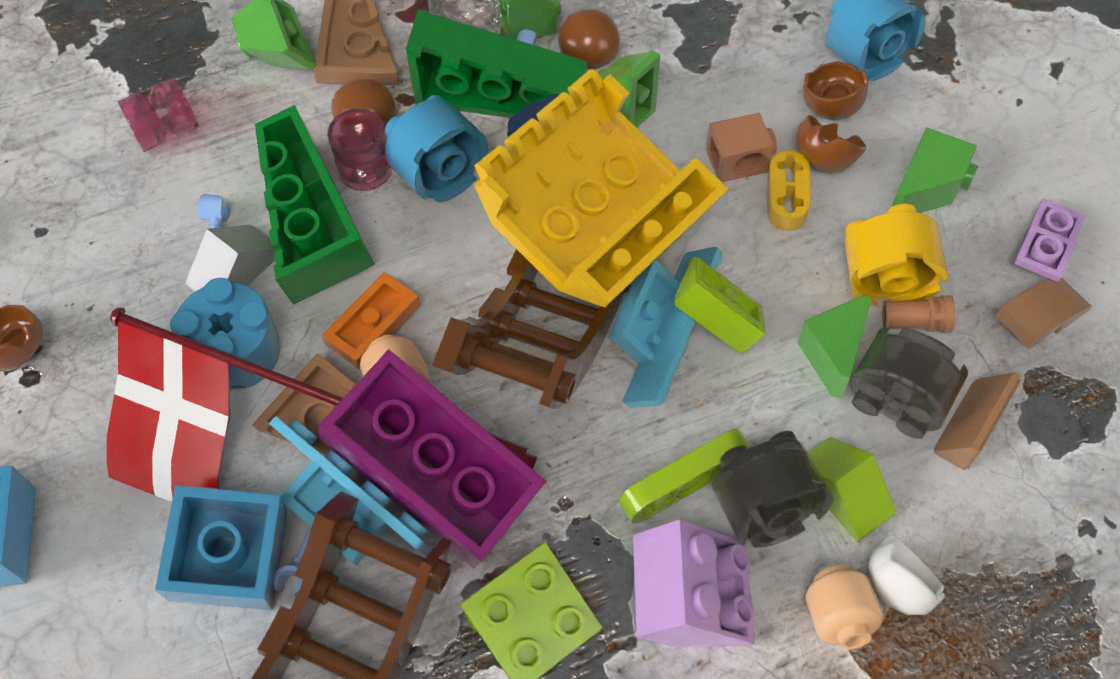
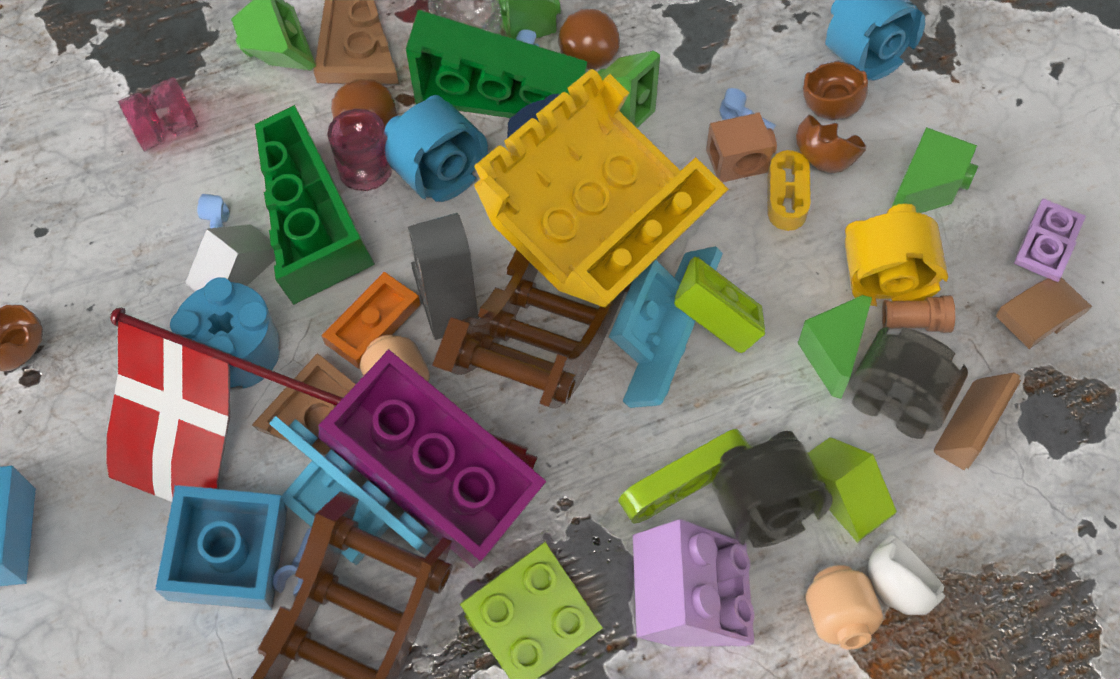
none -> dark grey beam [408,213,479,340]
none -> light blue hand [720,88,776,130]

